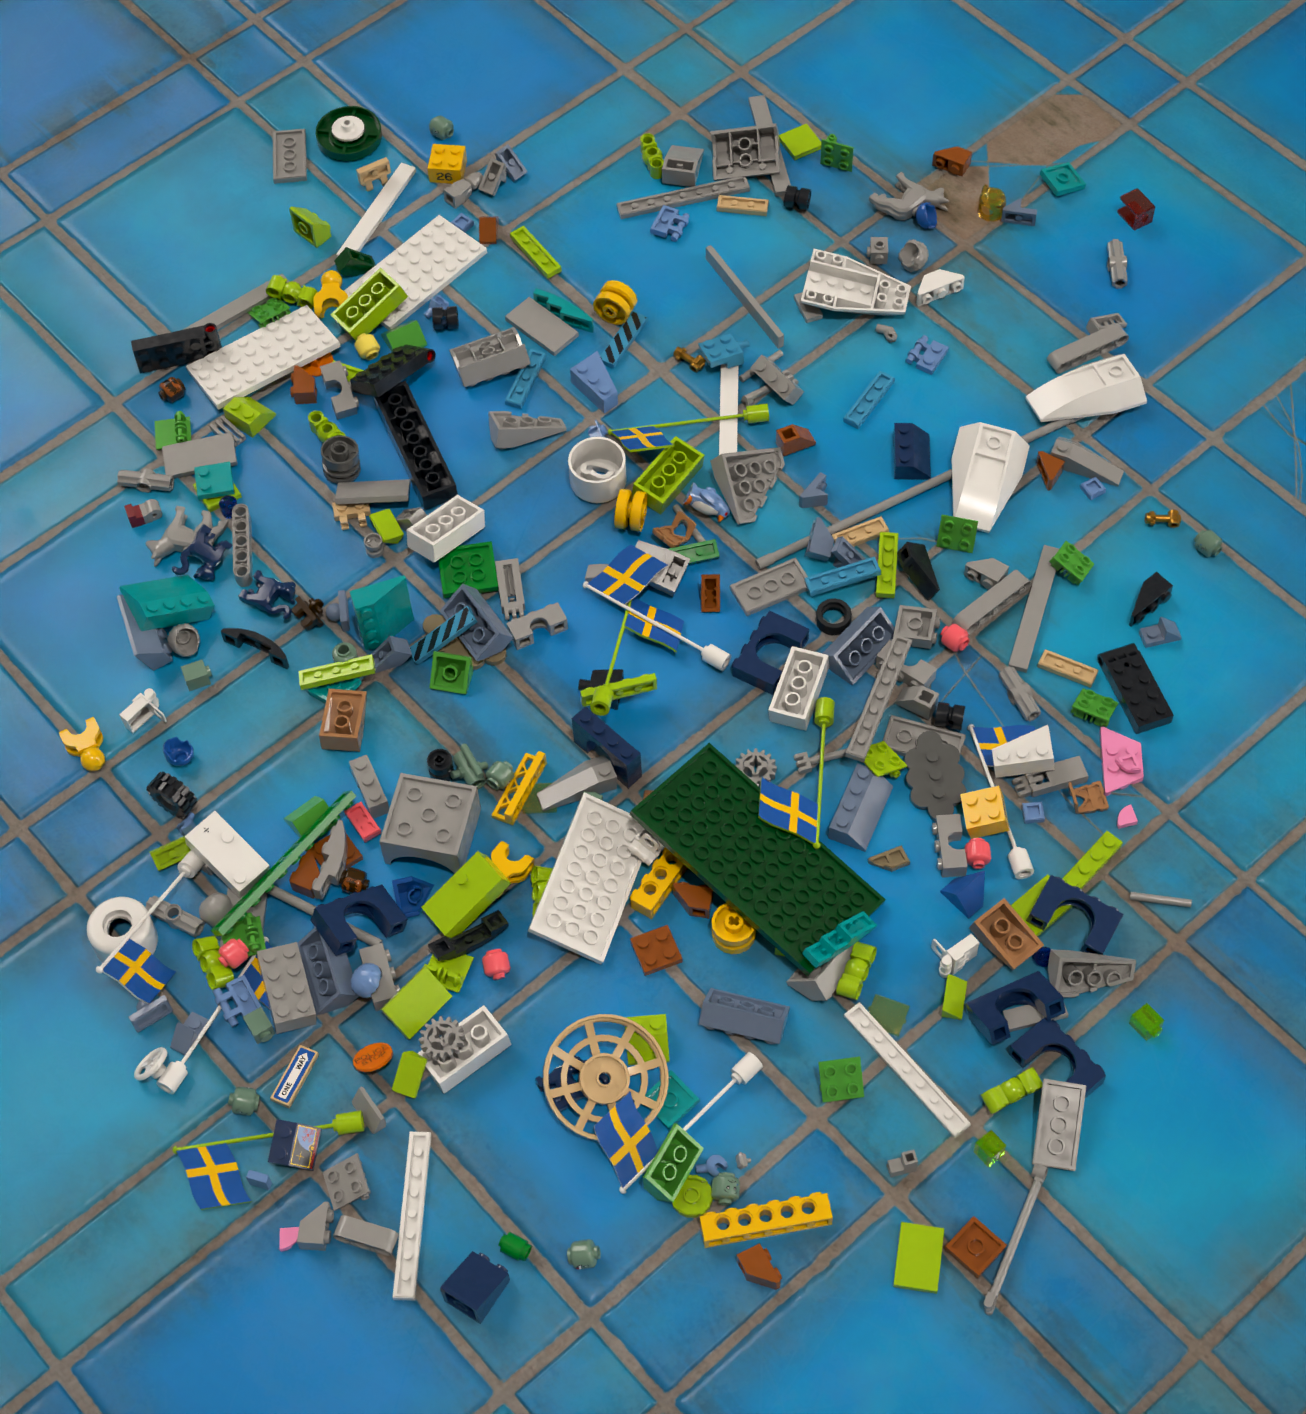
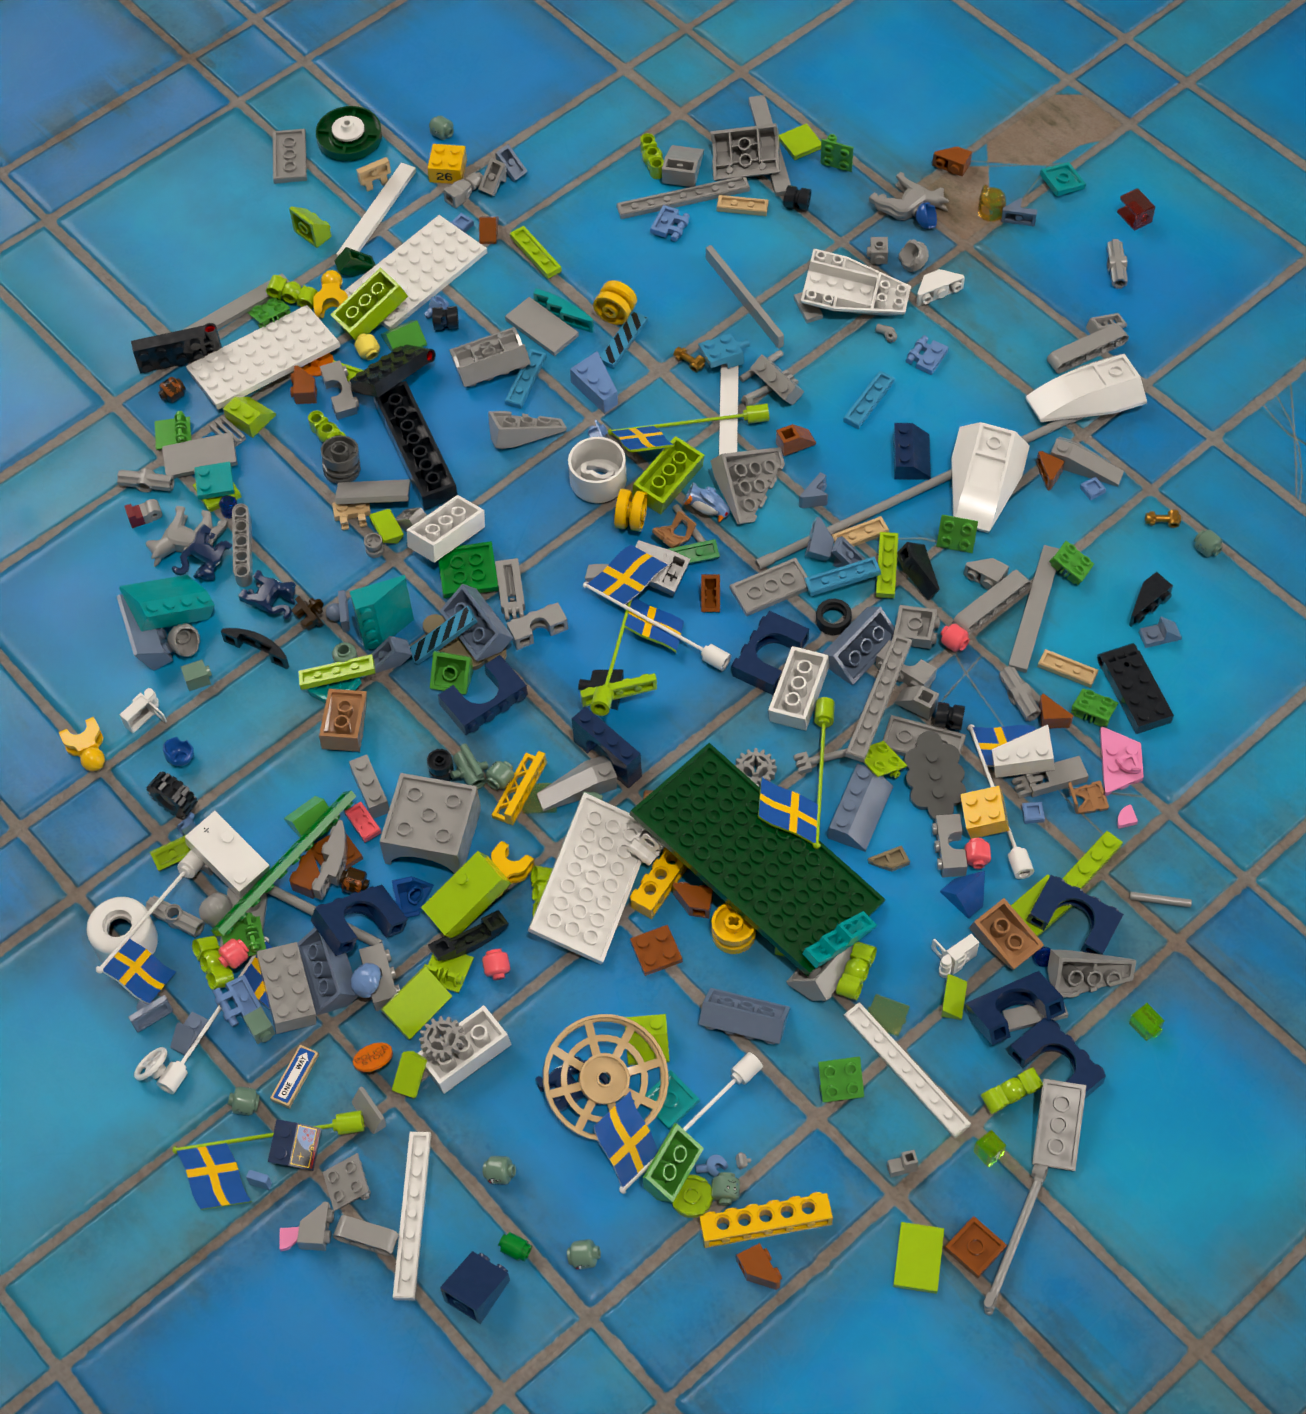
none -> dark blue arch [438,655,528,735]
none -> sand green head [483,1156,516,1185]
none -> dark orange slope [1039,693,1074,729]

